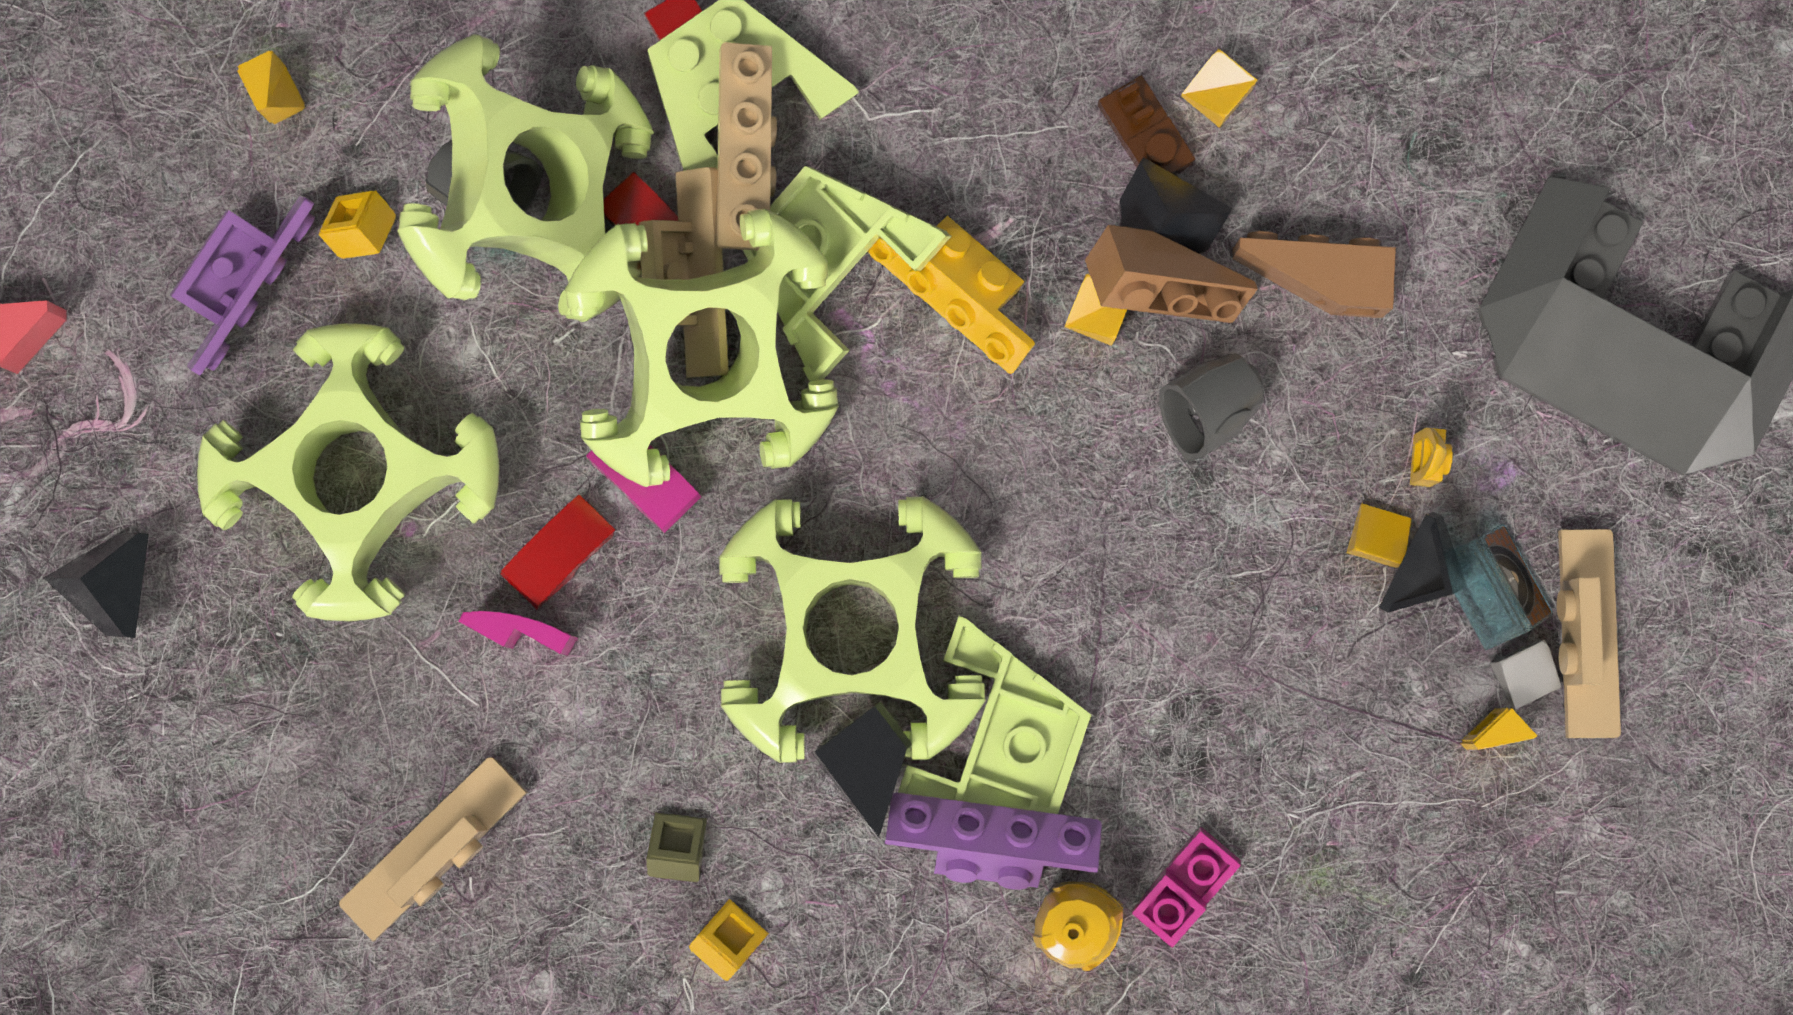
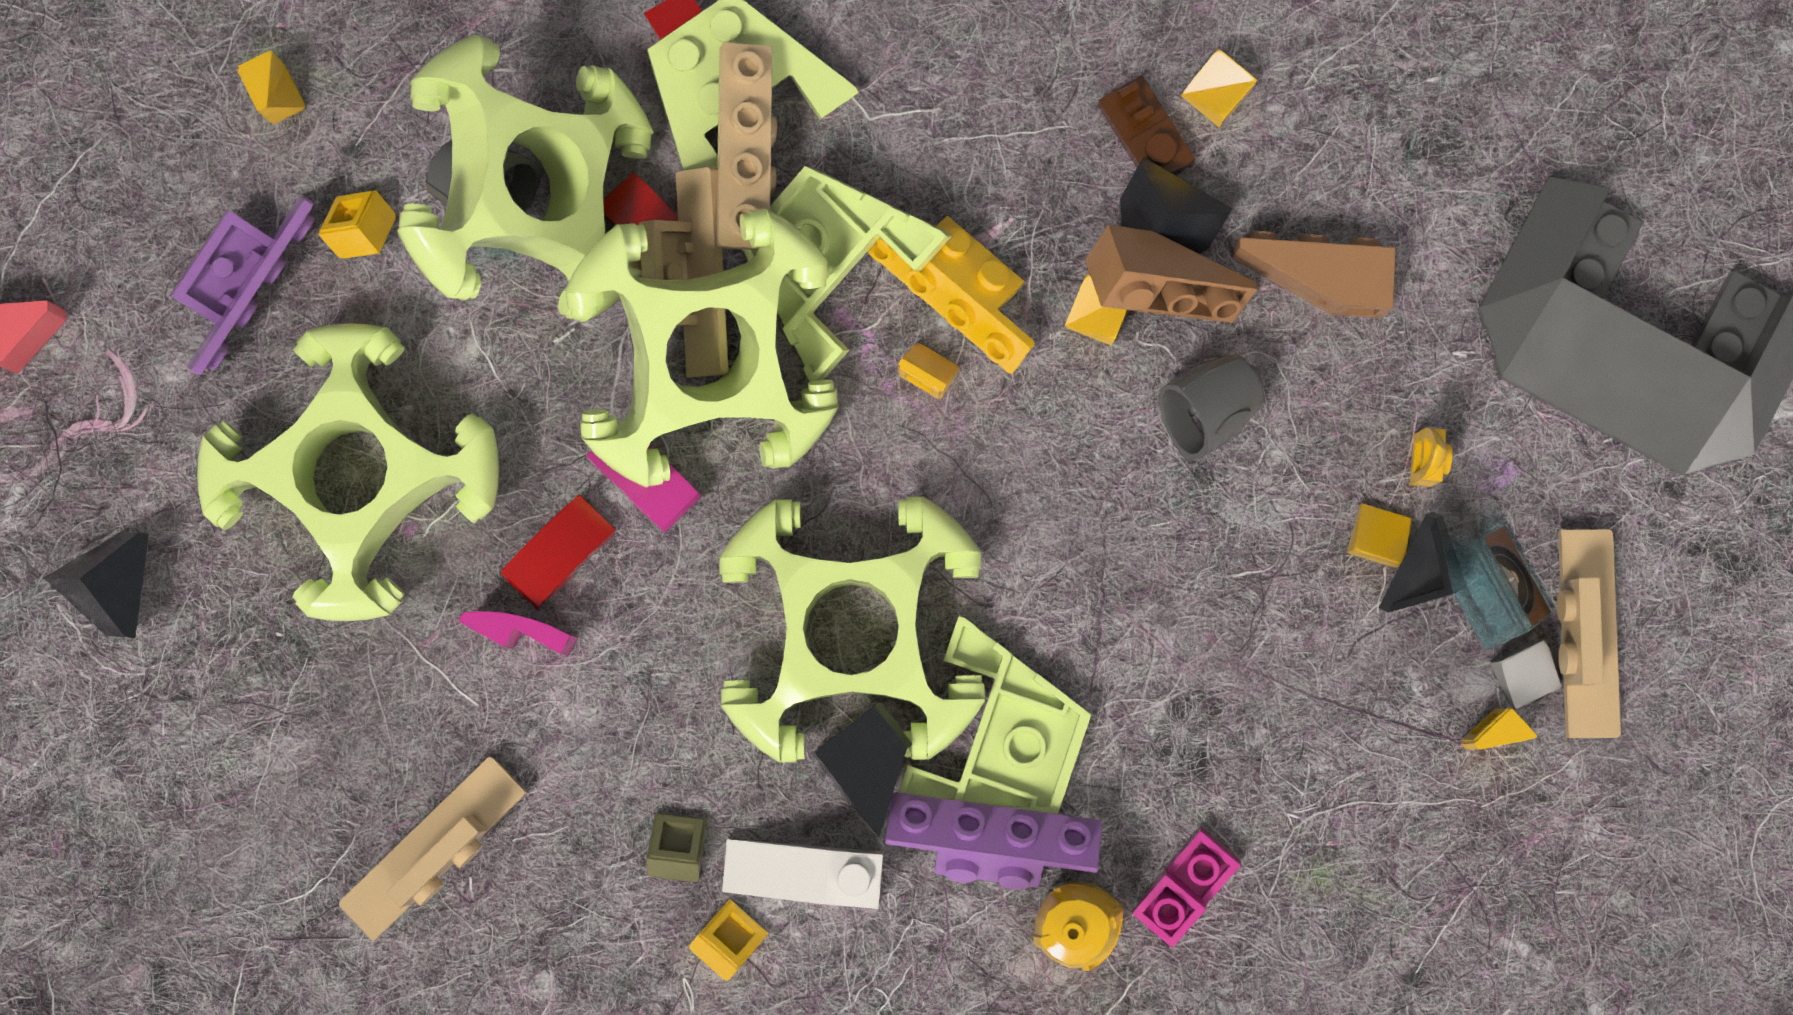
none -> white slope [722,839,883,909]
none -> yellow slope [898,343,959,399]

